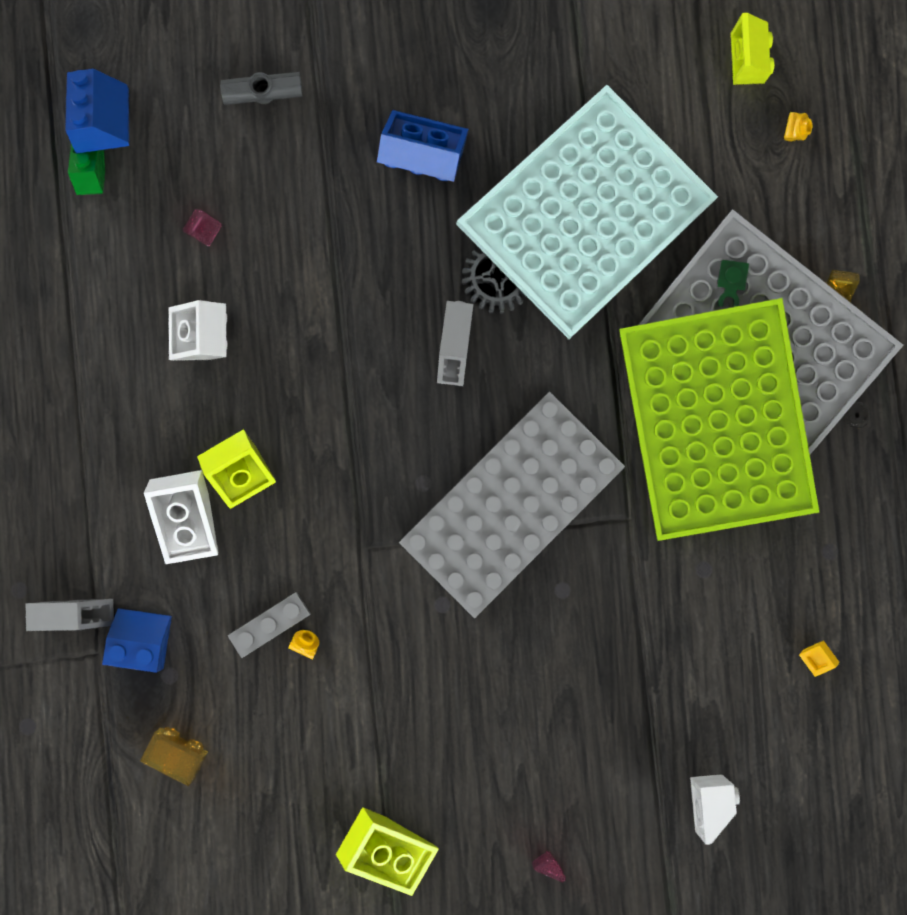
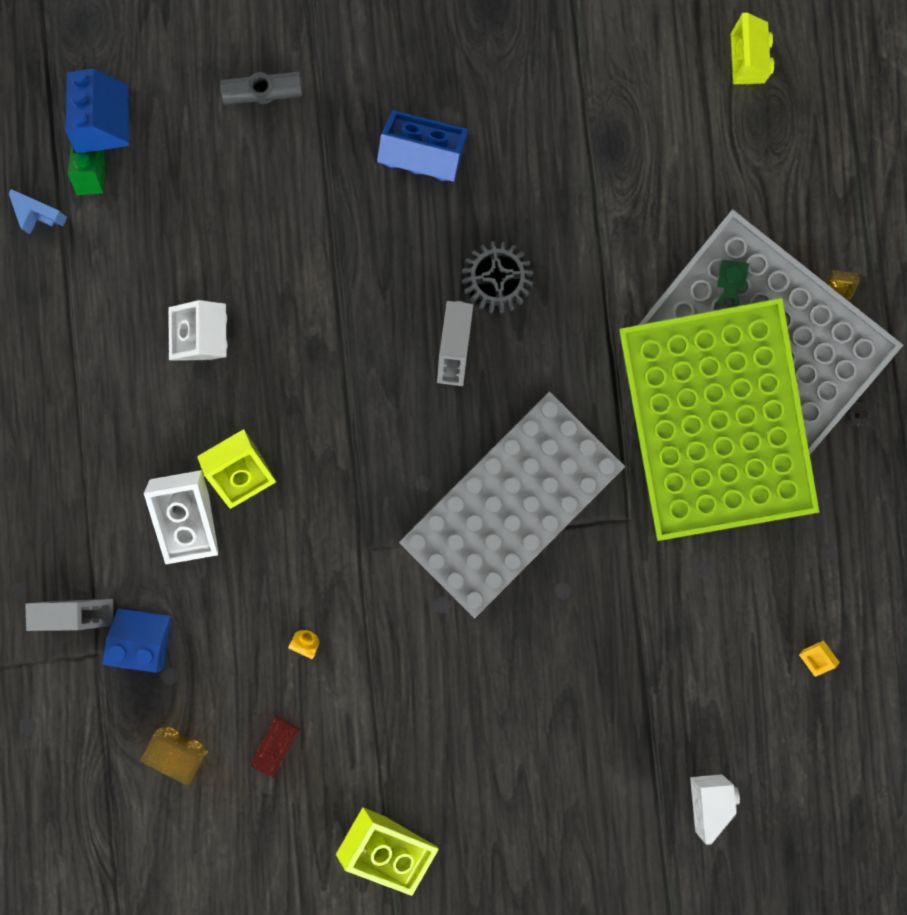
clear pink slope [183,209,223,247] -> none
light grey plate [228,592,311,658] -> none
light aqua plate [456,85,718,339] -> none
clear pink slope [532,851,566,883] -> none
yellow plate [784,112,812,141] -> none
none -> medium blue slope [9,189,67,234]
none -> clear red plate [249,716,300,778]

